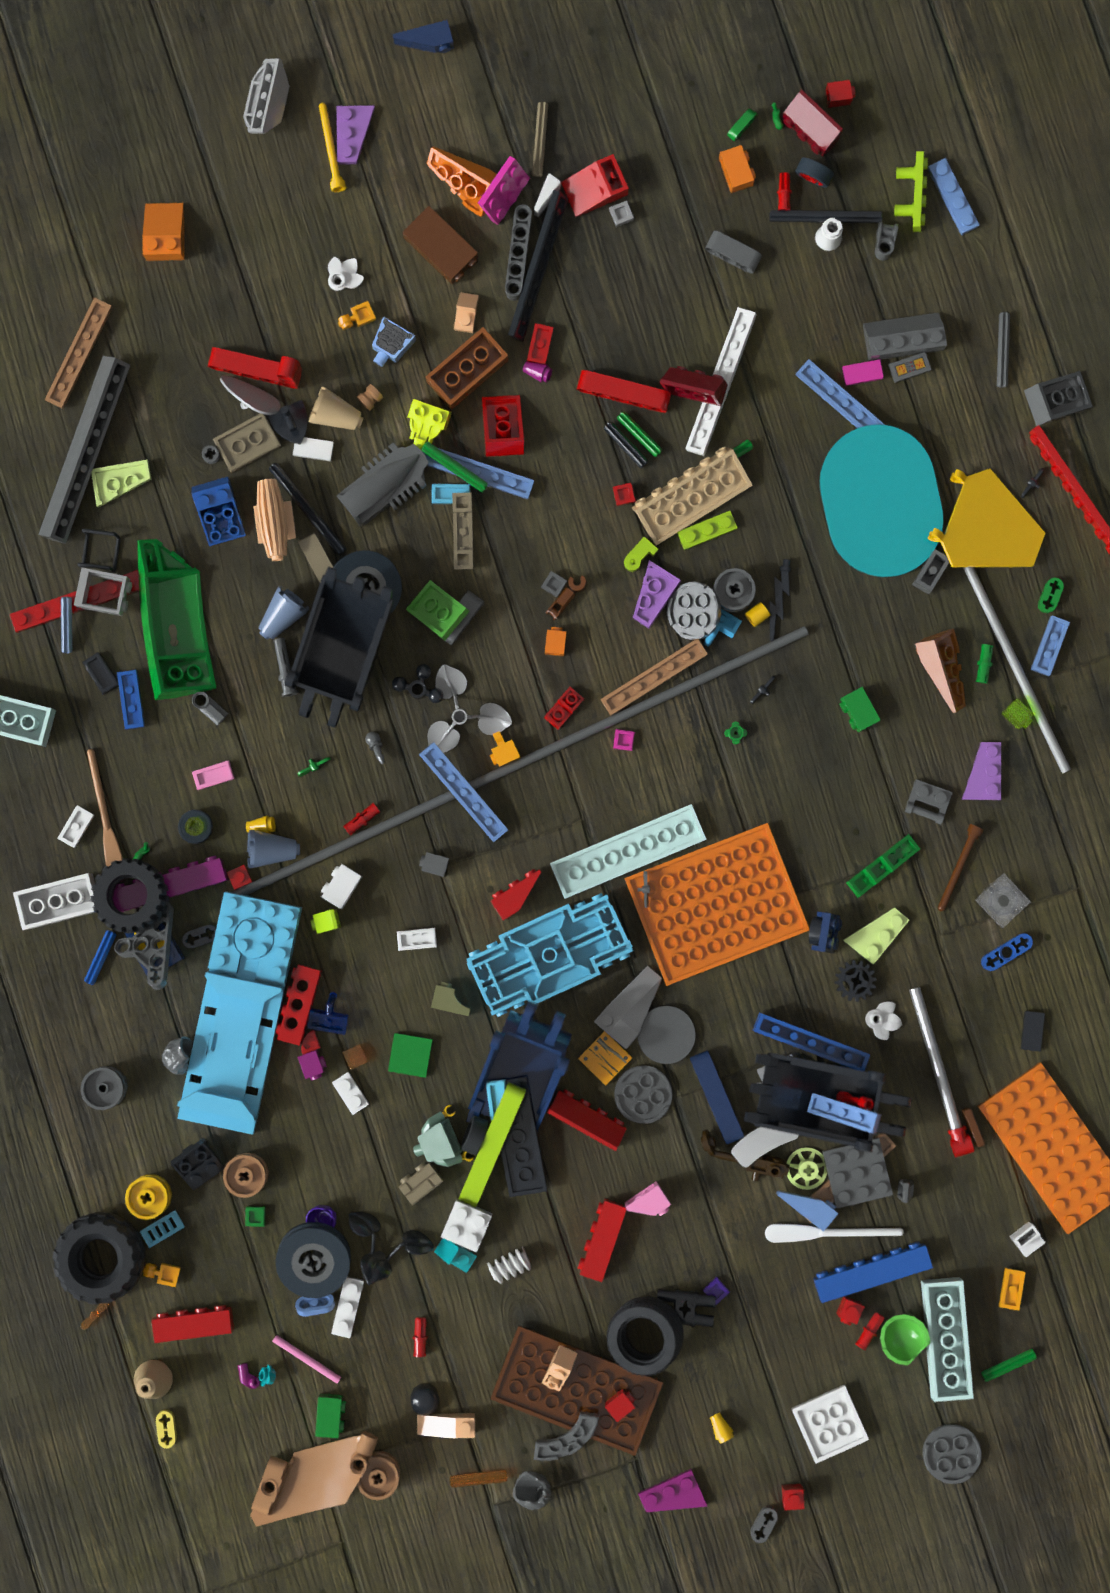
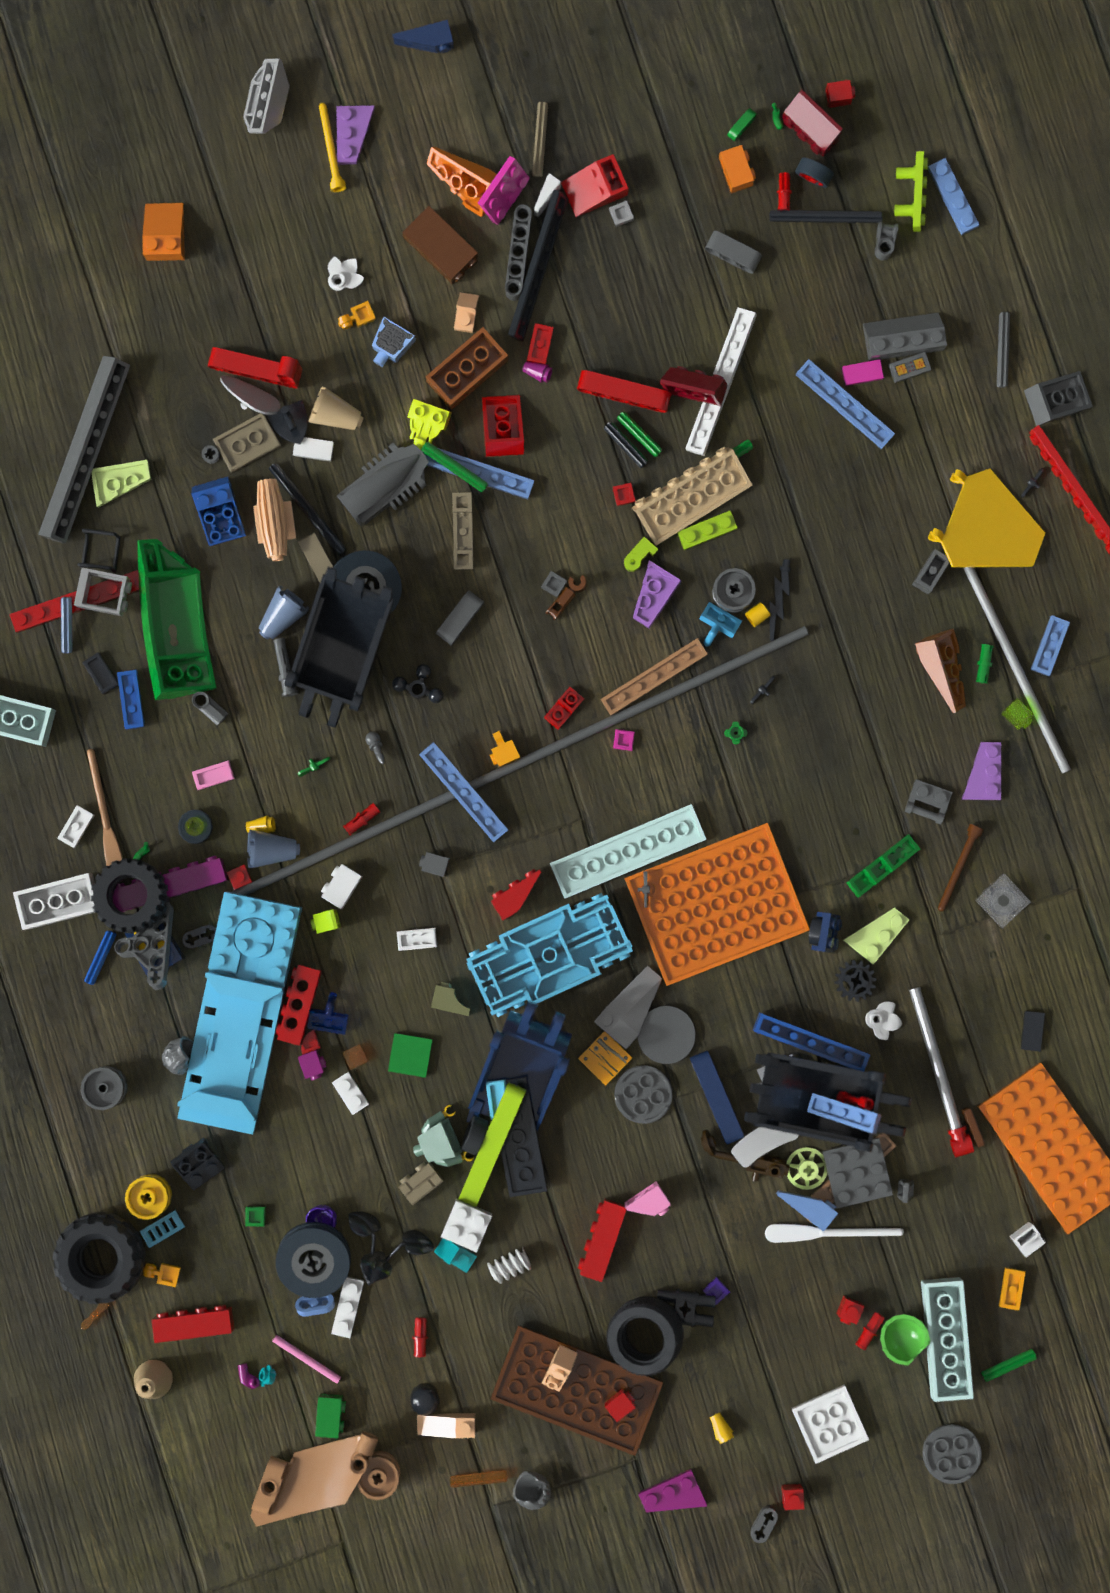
medium nougat plate [45,298,113,409] -> none
light yellow beam [156,1409,177,1448] -> none
medium nougat wheel [223,1152,269,1198] -> none
medium nougat wheel [357,384,383,411] -> none
bright green plate [406,580,469,640] -> none
light grey plant [427,664,512,753] -> none
medium azure tile [432,484,470,504] -> none
dark grey tile [533,1411,599,1461] -> none
orange brick [545,627,566,656] -> none
red slope [548,1089,627,1151] -> none
tile [667,582,721,640] -> none
blue brick [813,1242,933,1303] -> none
white plant [815,218,843,251] -> none
teal tile [820,425,943,577] -> none
green brick [839,687,880,732] -> none
blue beam [981,934,1033,971] -> none
green beam [1038,578,1064,613] -> none

